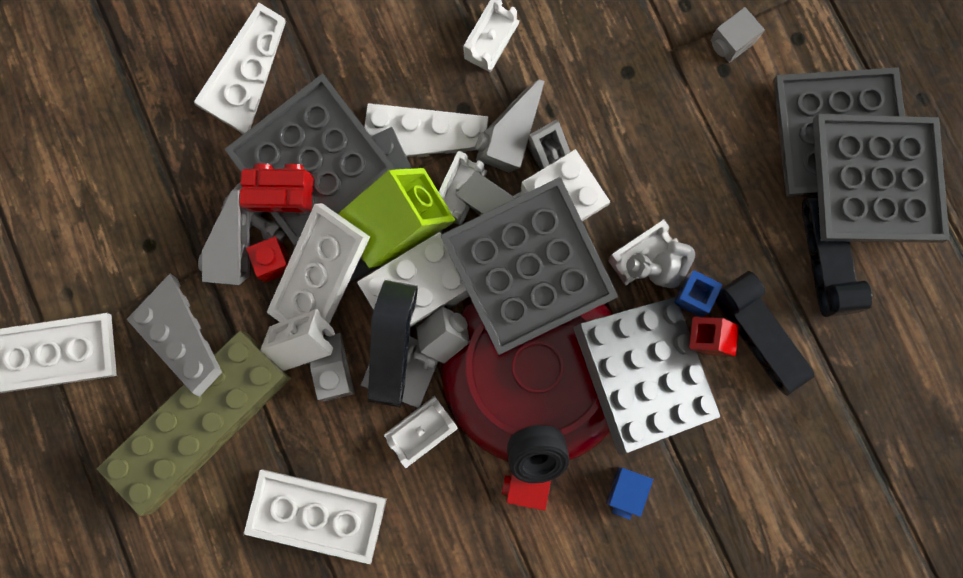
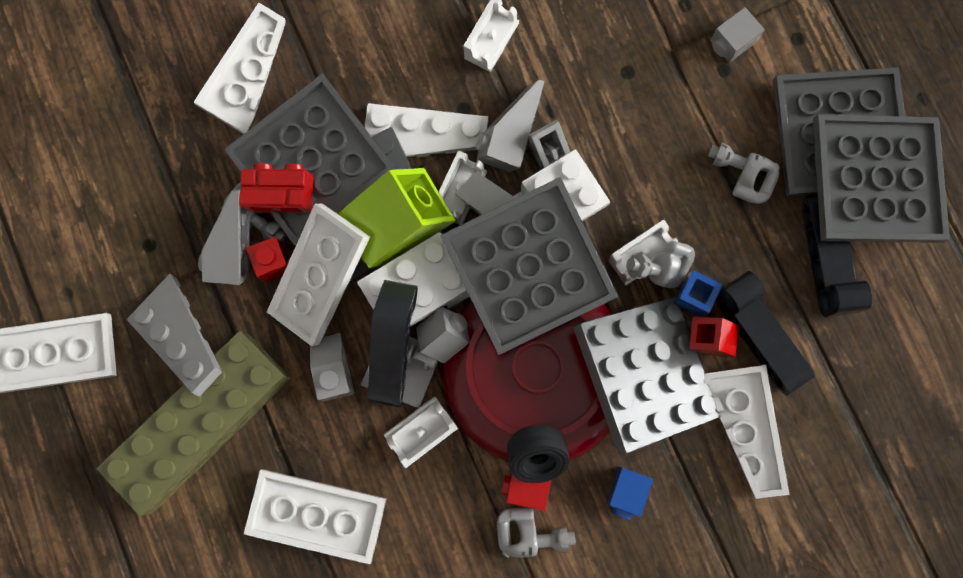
white hinge [260,309,335,371] -> none
none -> light grey piece [497,507,576,558]
none -> white wing [704,365,789,499]
none -> light grey piece [708,142,780,204]

